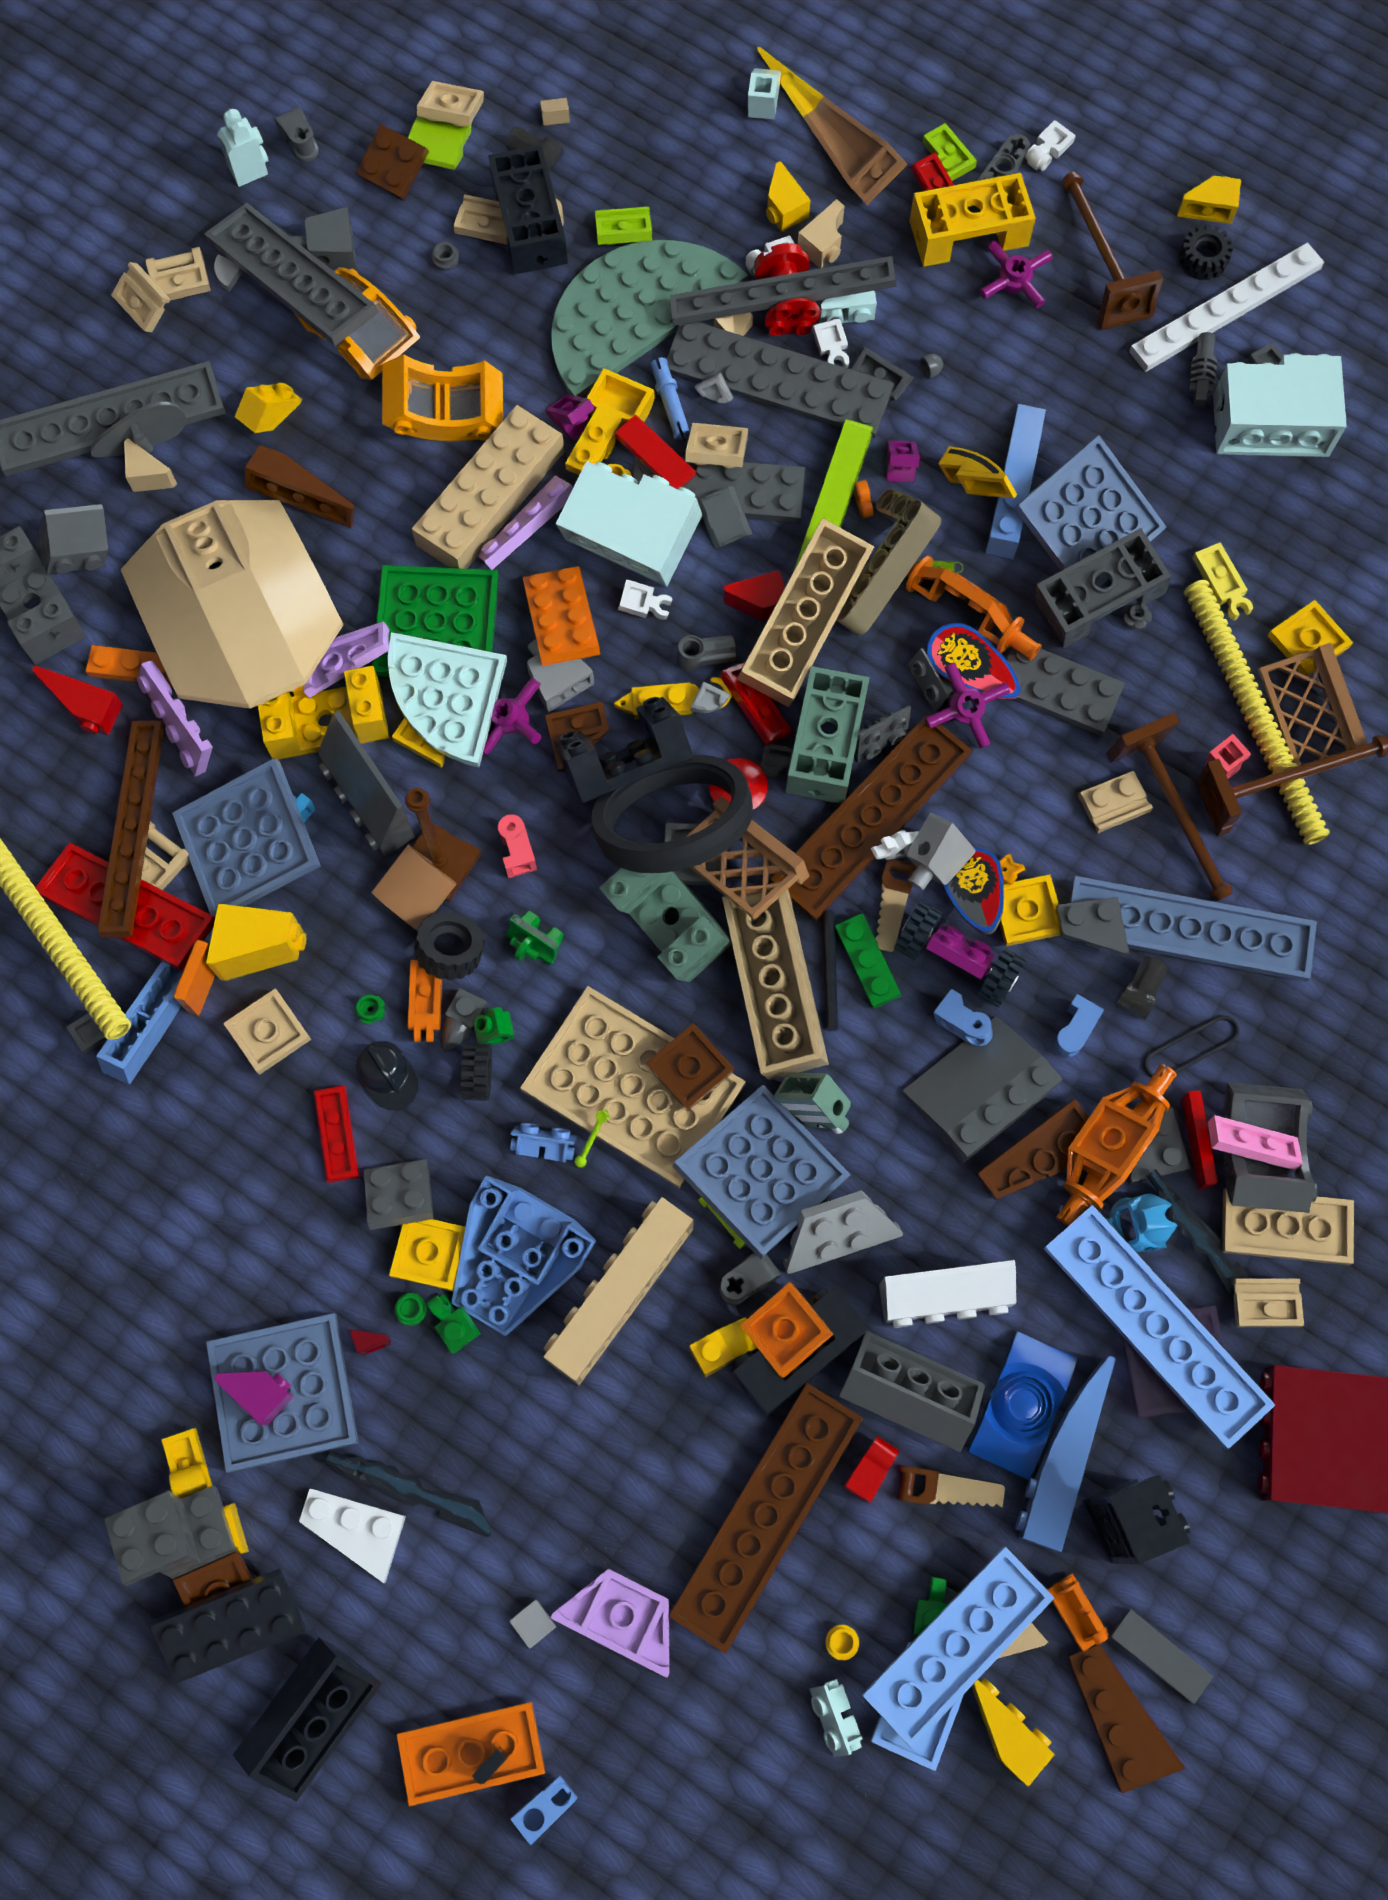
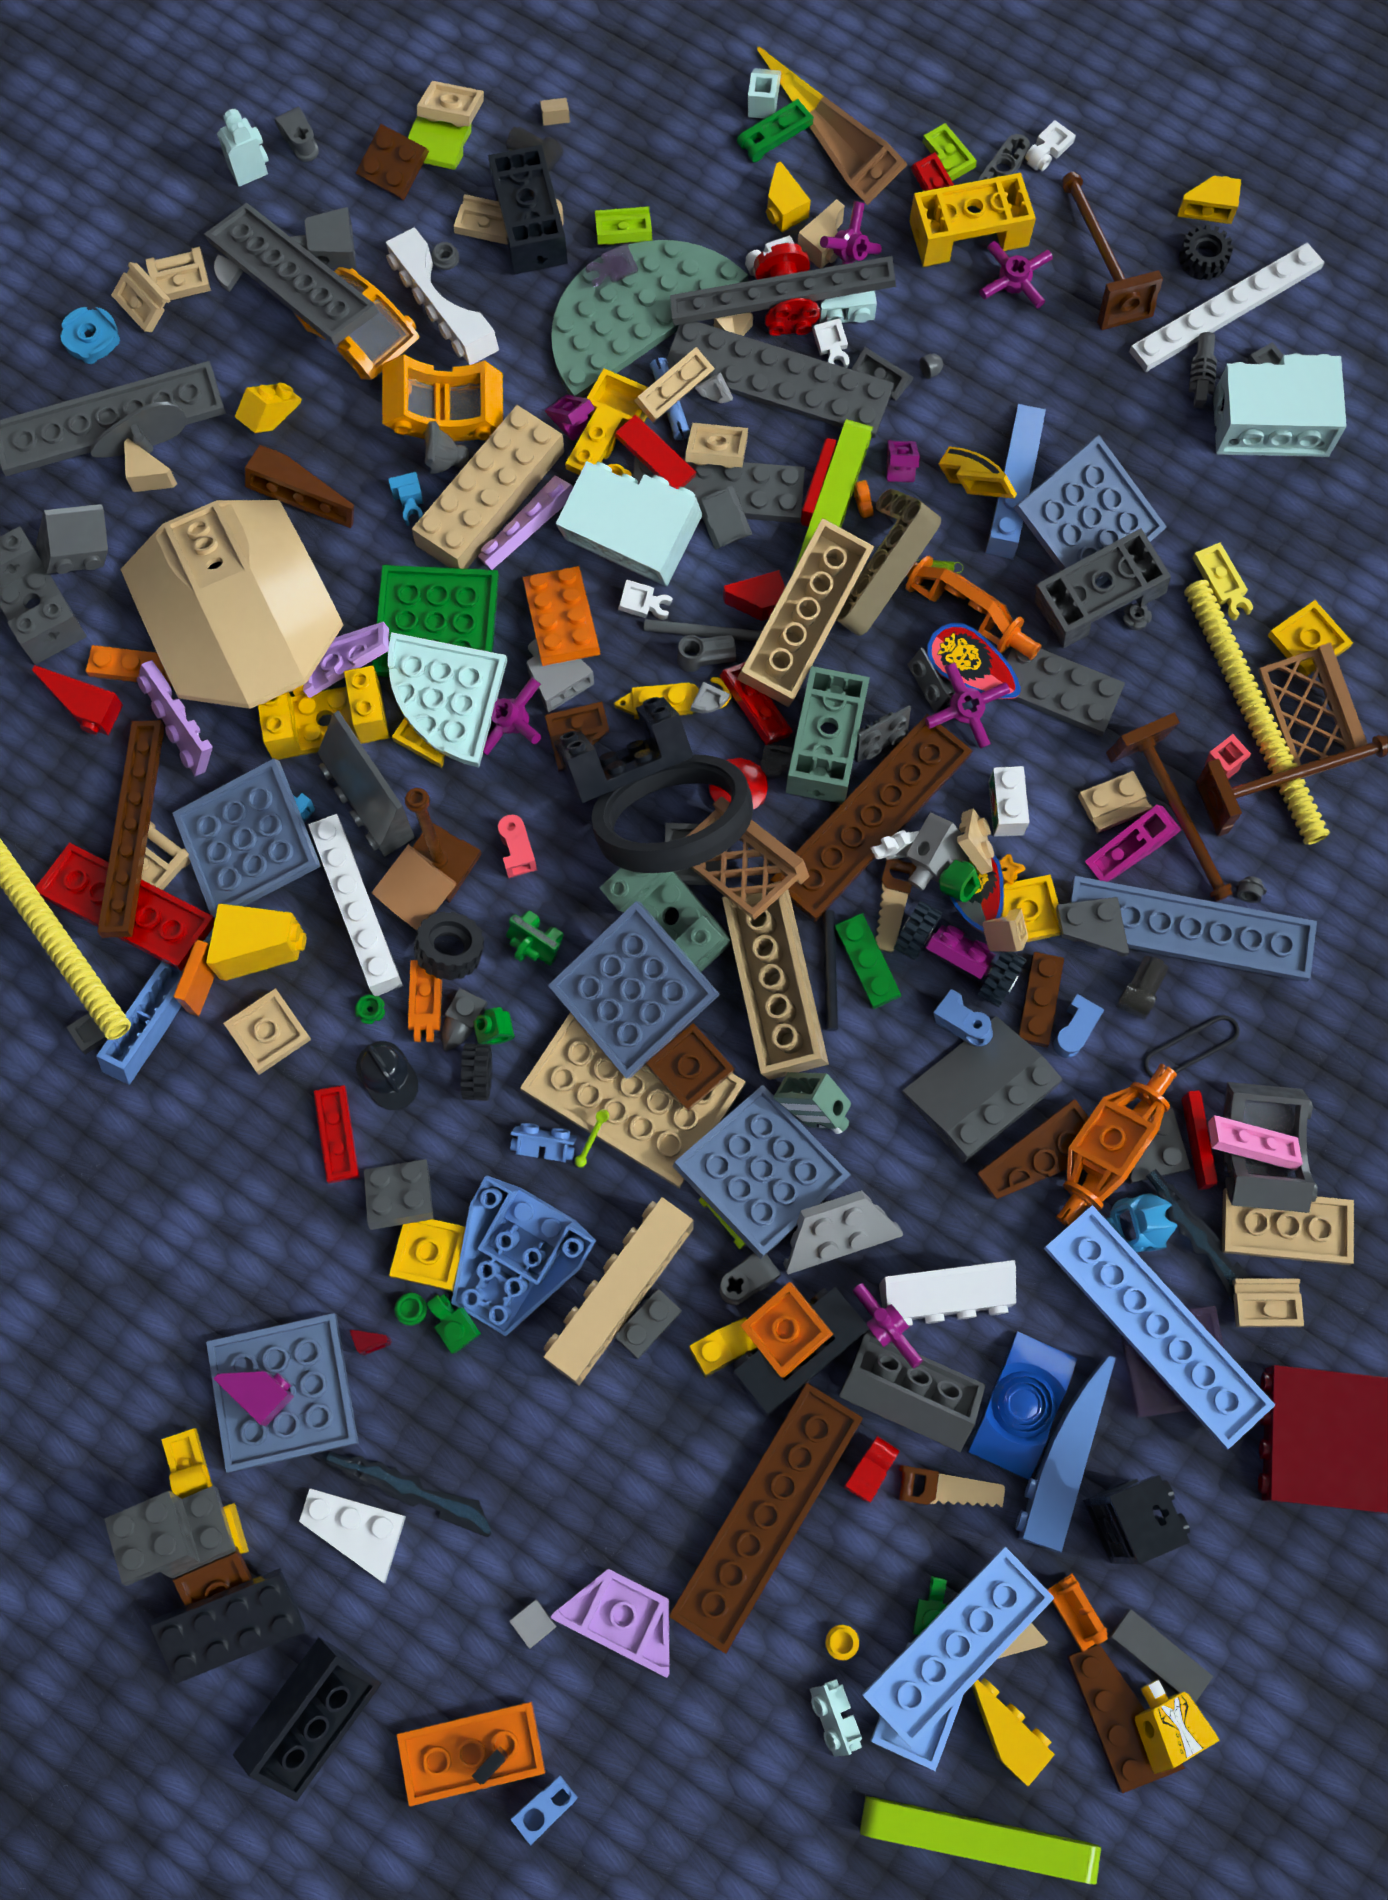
none -> dark azure plate [60,307,120,364]
none -> white arch [308,814,403,996]
none -> white arch [386,227,499,365]
none -> dark azure piece [388,472,423,526]
none -> dark grey hair [423,421,469,474]
none -> sand blue plate [548,901,720,1079]
none -> clear purple plate [585,243,638,287]
none -> dark grey plate [614,1289,682,1359]
none -> tan plate [634,347,715,422]
none -> dark grey bar [644,619,761,642]
none -> green plate [737,99,814,162]
none -> red tile [801,438,837,527]
none -> magenta bar [820,201,882,265]
none -> magenta bar [852,1283,923,1369]
none -> lime beam [860,1796,1101,1884]
none -> green plate [939,860,981,902]
none -> tan wing [957,808,994,875]
none -> tan slope [983,908,1028,952]
none -> white brick [988,766,1029,837]
none -> reddish brown plate [1018,952,1064,1048]
none -> dark pink slope [1085,805,1182,882]
none -> yellow torso [1135,1679,1220,1774]
none -> dark grey plate [1236,876,1267,903]

